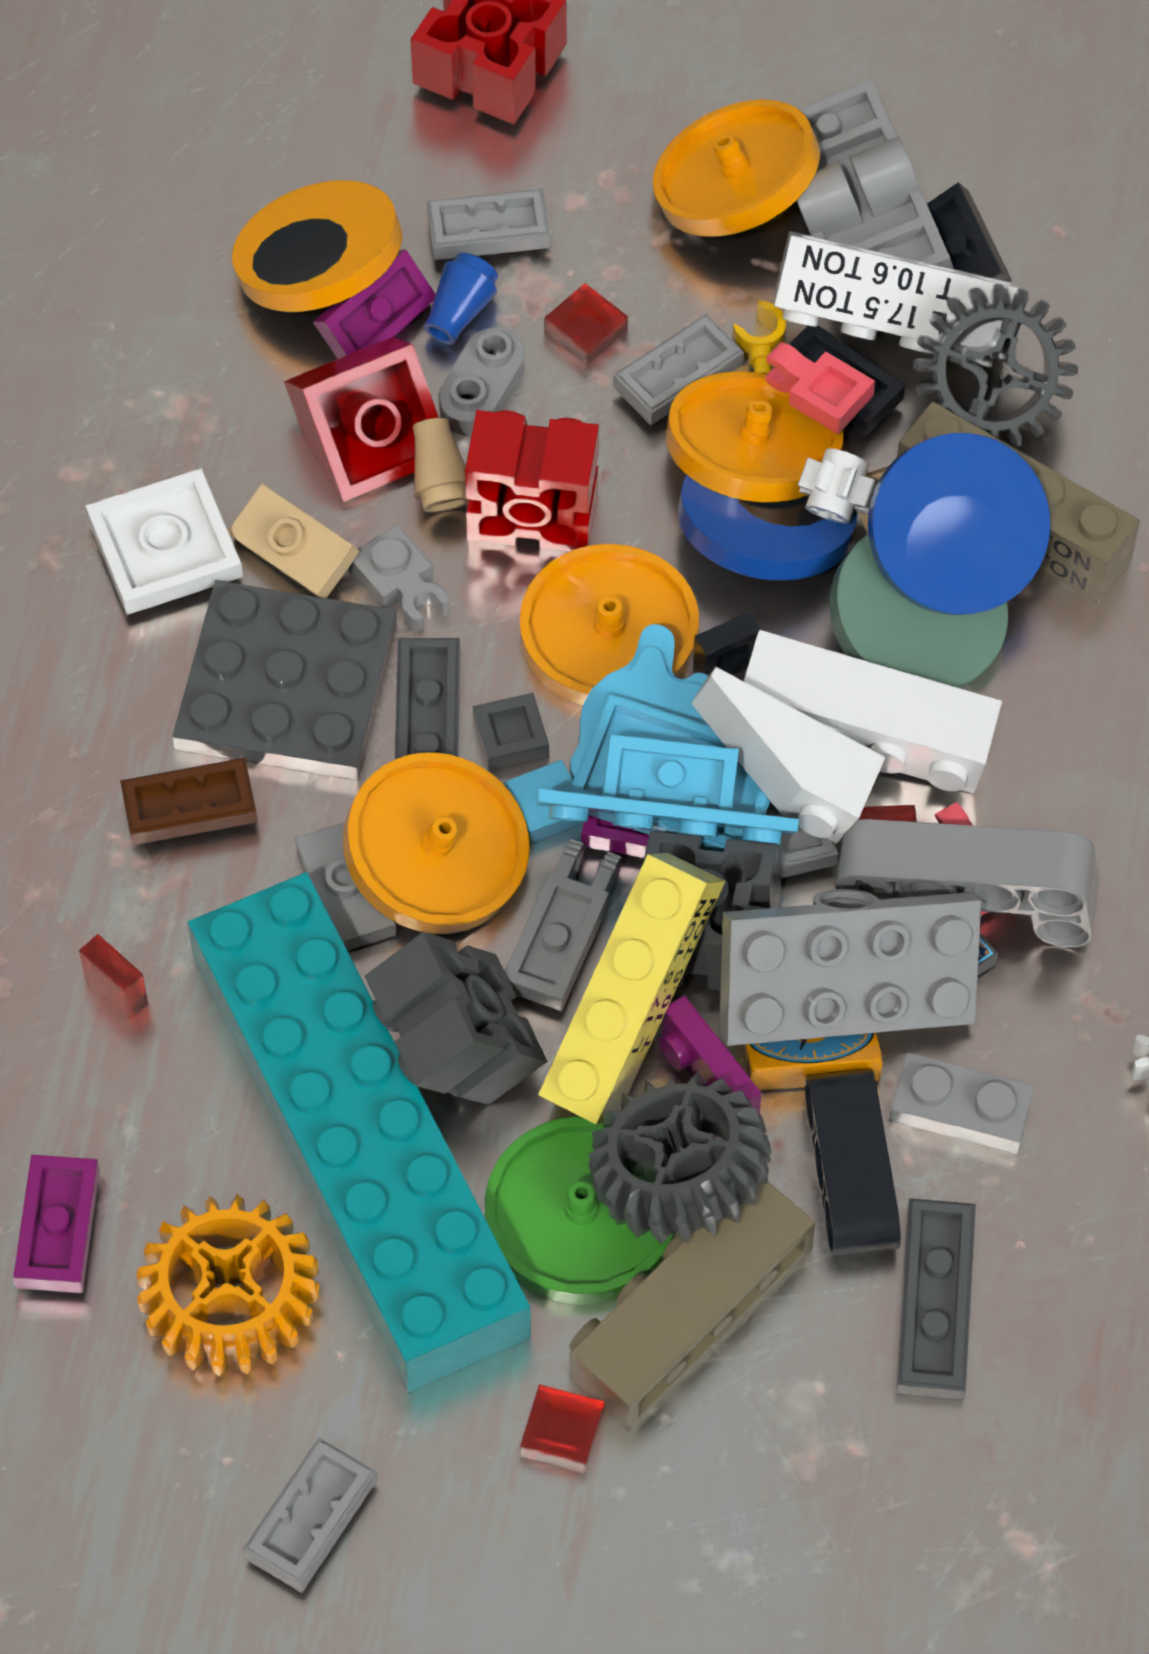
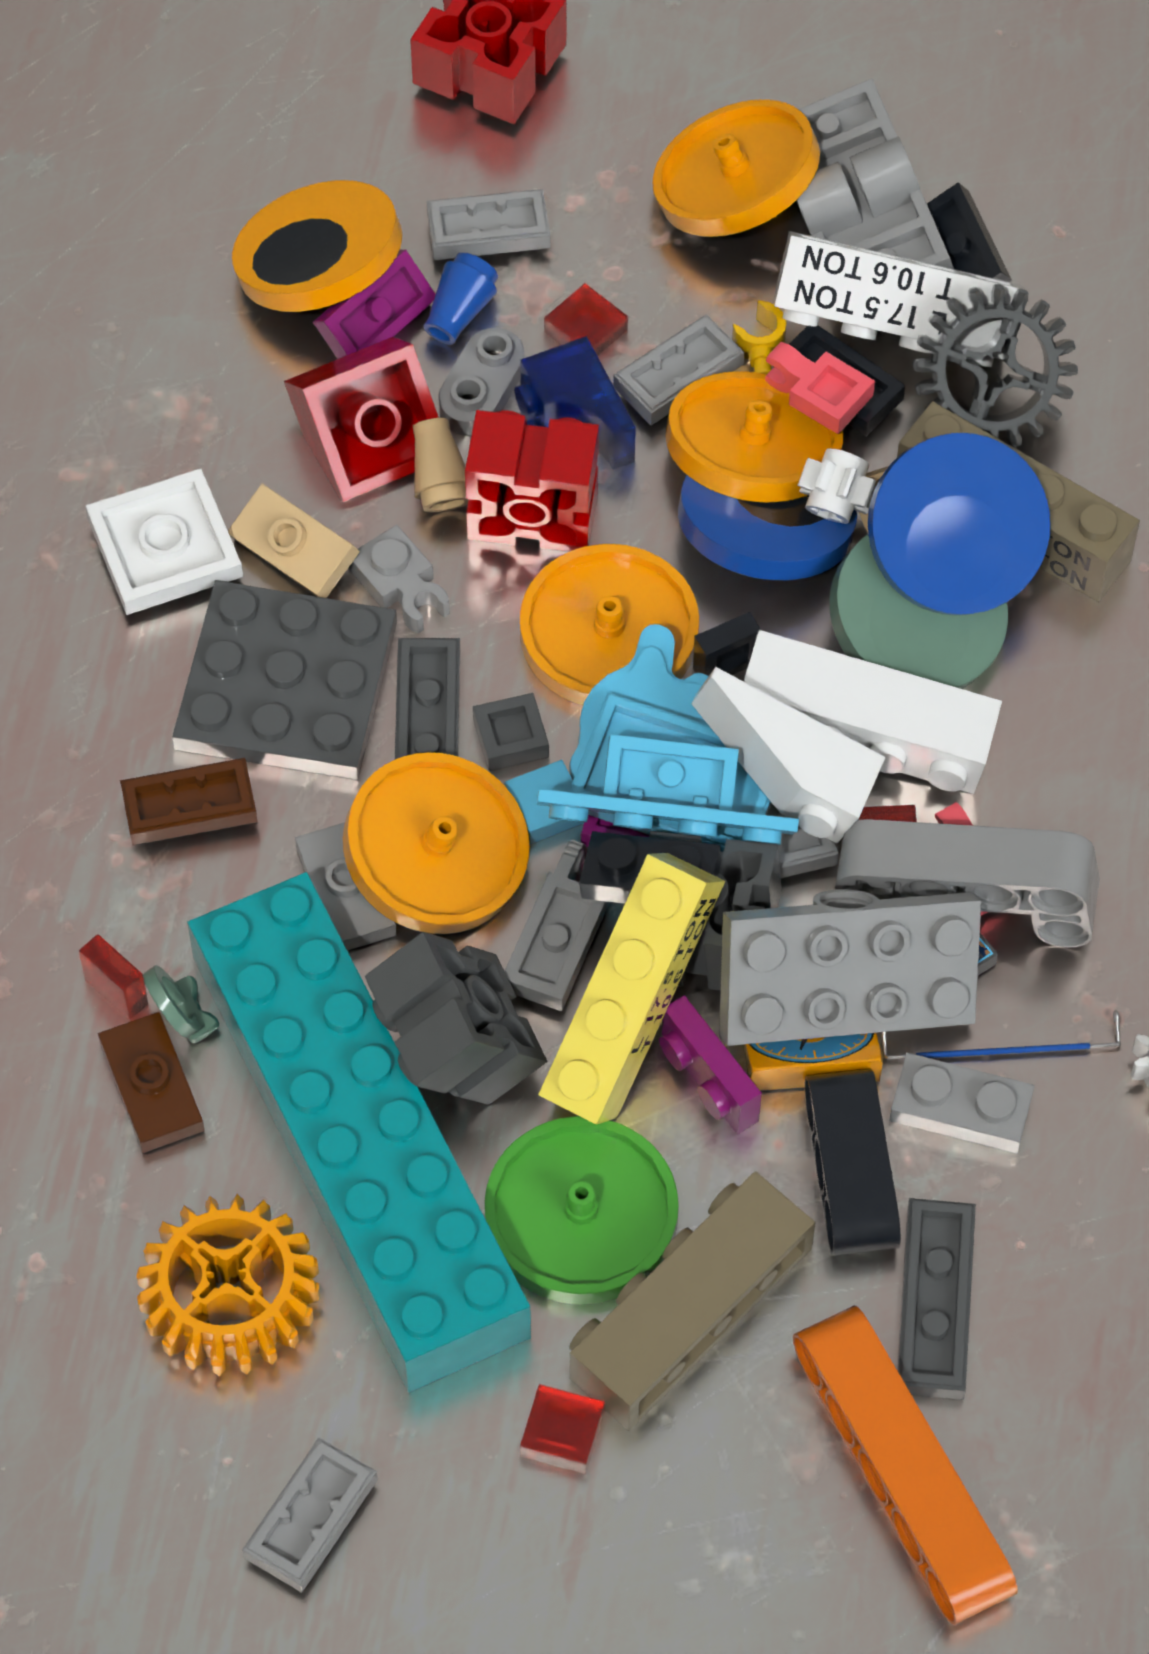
magenta plate [13,1154,100,1293] -> none
dark grey gear [588,1072,771,1245] -> none
none -> reddish brown plate [98,1012,205,1153]
none -> sand green piece [143,965,219,1043]
none -> clear blue arch [514,336,636,469]
none -> black plate [579,831,722,903]
none -> orange beam [793,1305,1017,1625]
none -> blue piece [881,1010,1121,1059]

